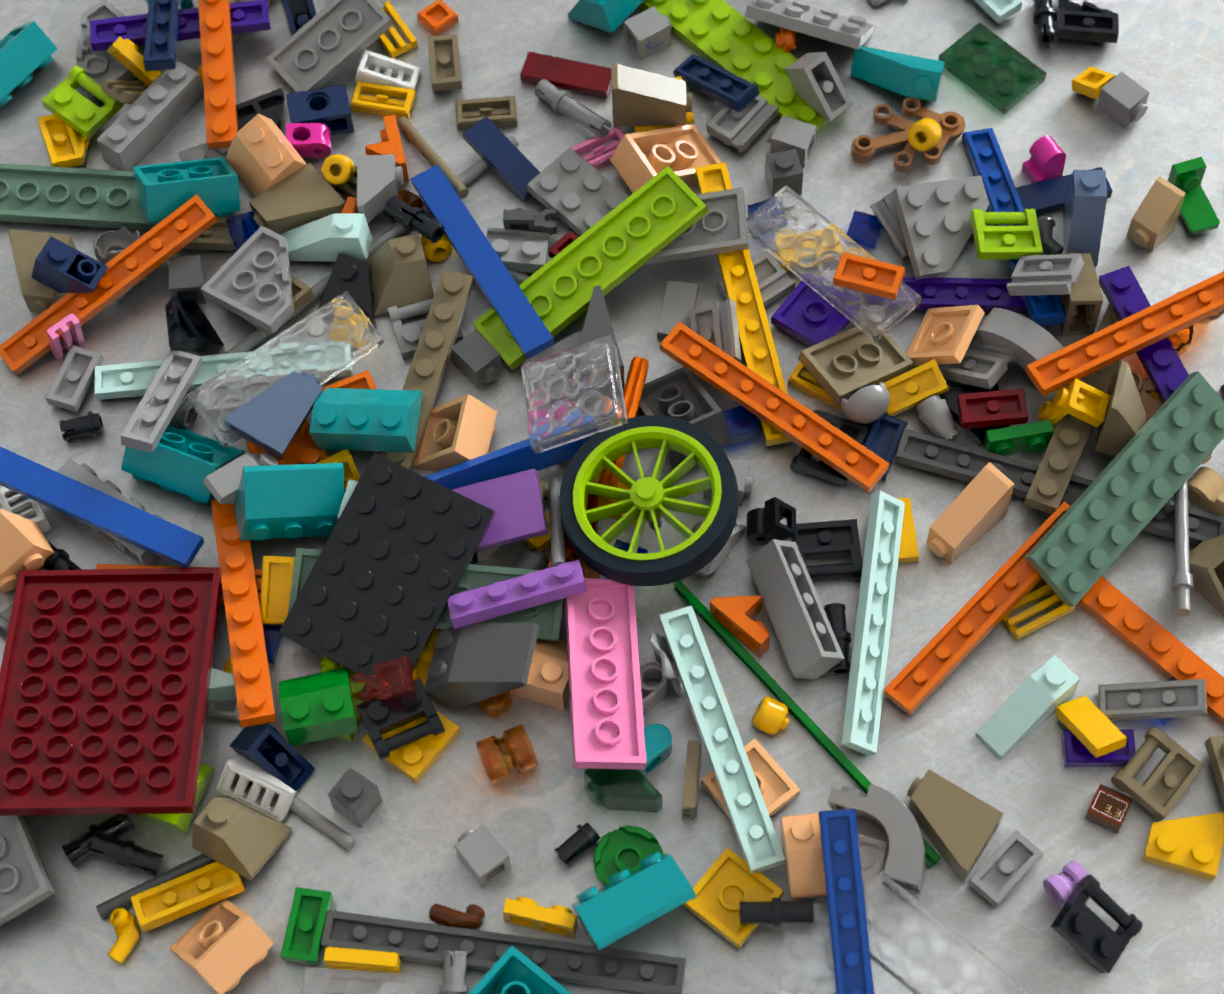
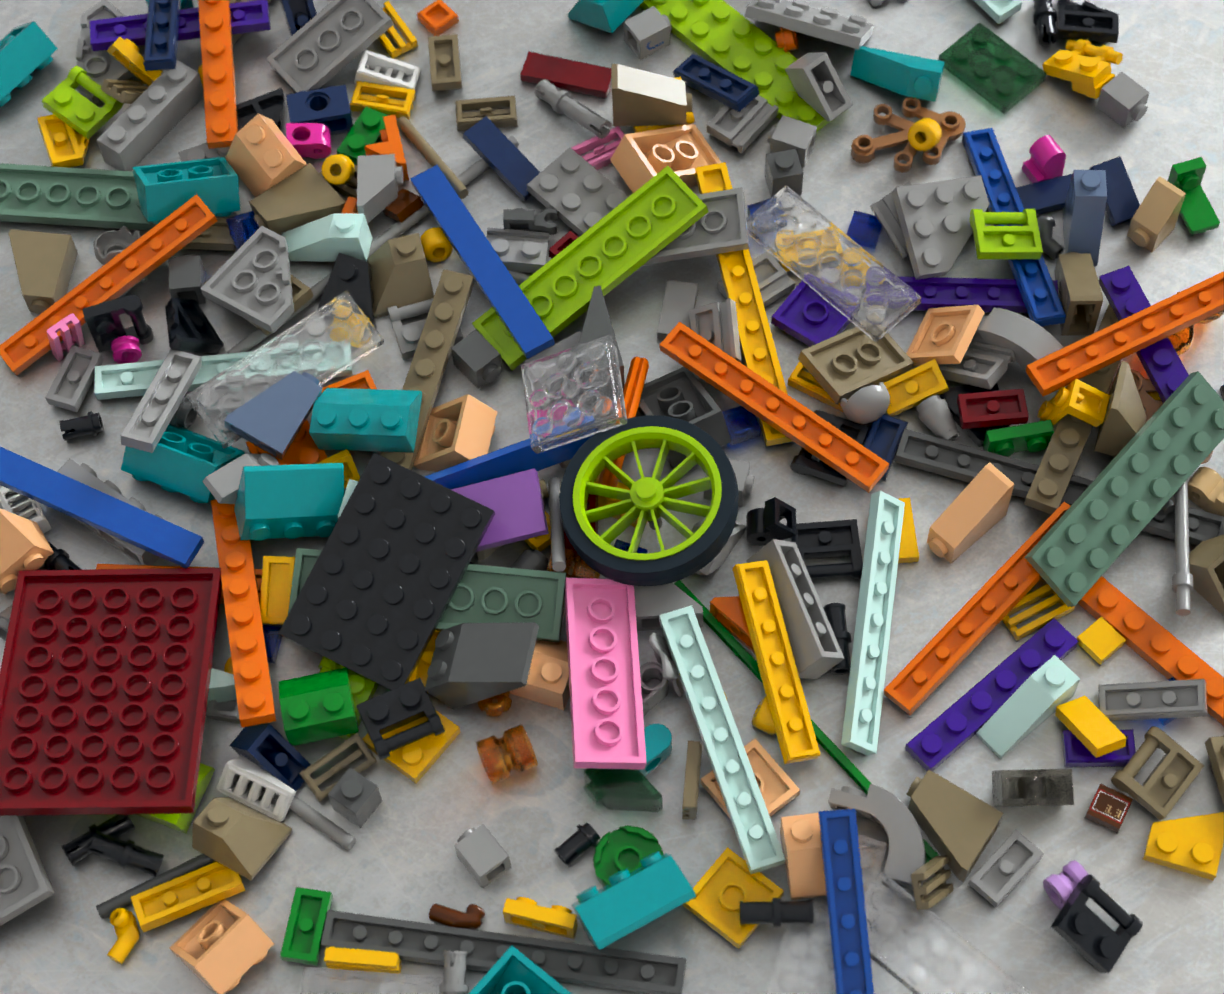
dark blue slope [31,236,108,293] -> none
clear red plate [352,656,415,701] -> none
black pin [384,196,445,243] -> none
medium lavender plate [447,560,588,629] -> none
orange plate [833,252,905,301] -> none
light grey plate [1006,254,1084,296] -> none
none -> black plate [82,295,154,353]
none -> dark pink bush [111,335,142,364]
none -> dark tan tile [299,733,377,802]
none -> green plate [337,106,389,165]
none -> light grey slope [634,583,703,631]
none -> yellow tile [732,560,821,764]
none -> dark purple plate [905,618,1079,771]
none -> dark tan tile [911,855,954,910]
none -> clear smoke brick [992,769,1074,807]
none -> yellow plate [1043,39,1123,88]
none -> yellow tile [1077,617,1126,665]
none -> dark blue tile [1089,156,1140,226]

